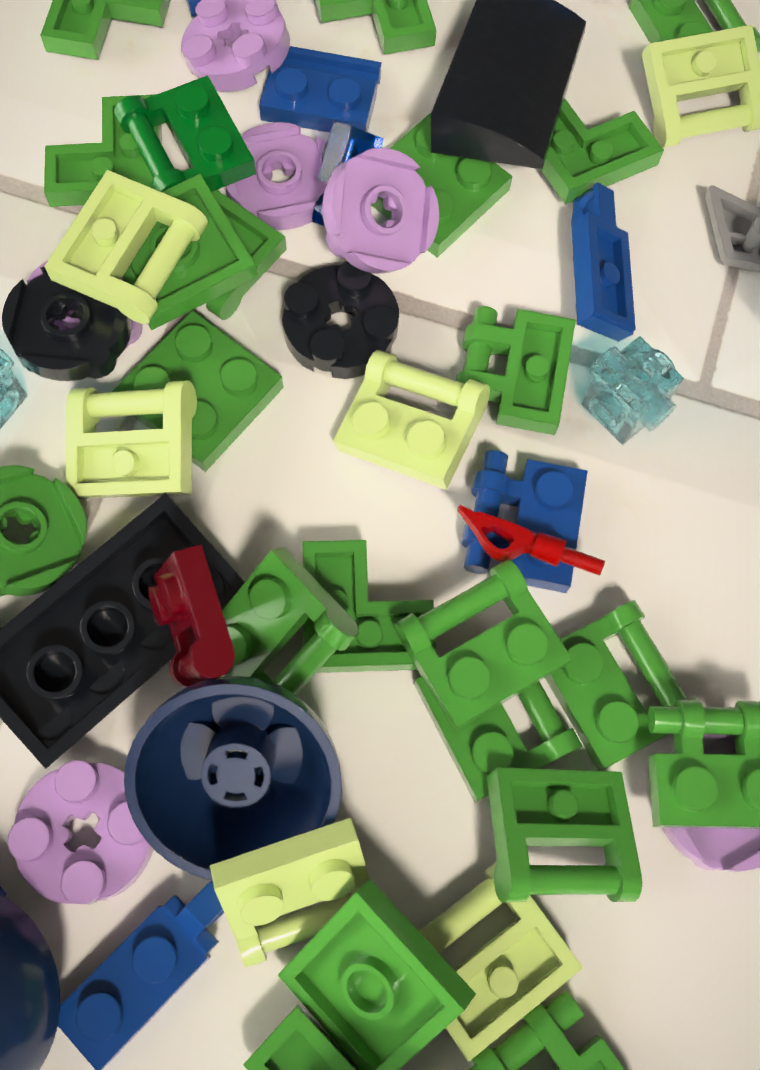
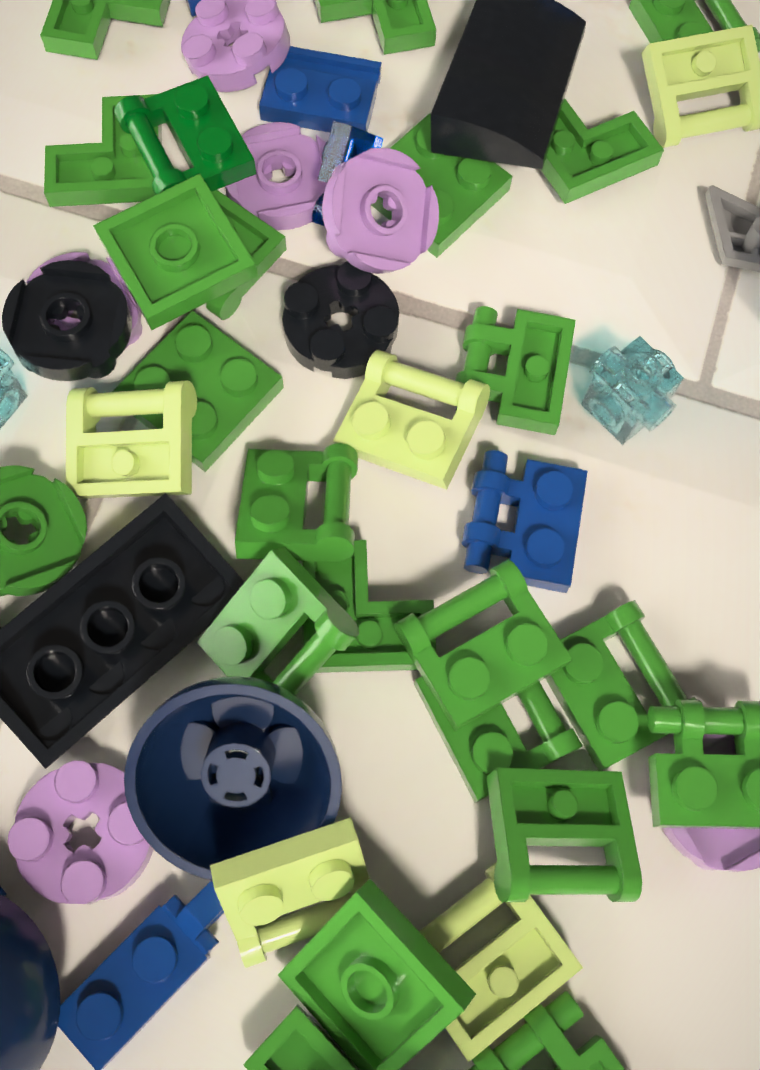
yellowish green plate [44,170,208,324] -> none
dark red plate [148,544,235,688] -> none
red hand [457,504,605,576] -> none
blue hinge [571,182,636,342] -> none
none -> bright green plate [235,443,358,562]

